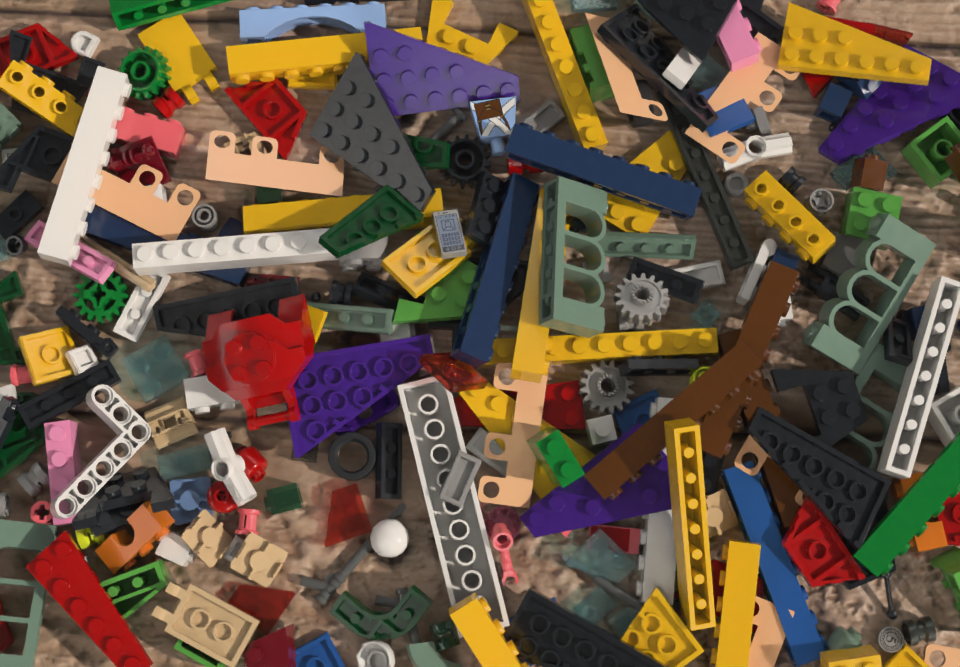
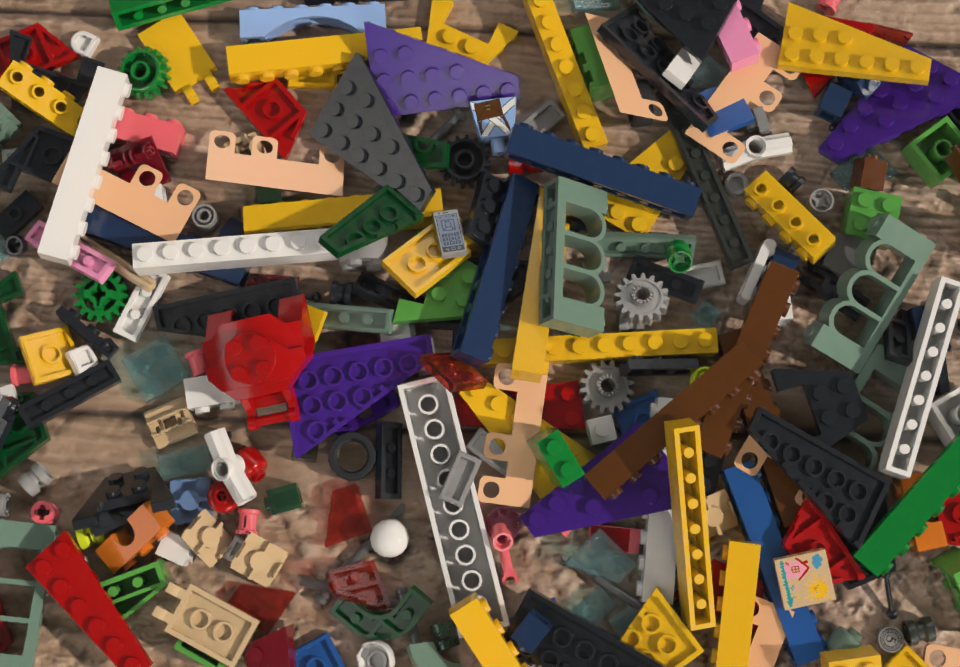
bright pink brick [44,420,84,526] -> none
white beam [50,384,151,520] -> none
red wheel [151,86,186,119] -> none
none -> clear red wing [325,560,391,609]
none -> dark blue brick [511,608,553,654]
none -> green wheel [665,240,693,273]
none -> tan tile [772,547,836,611]

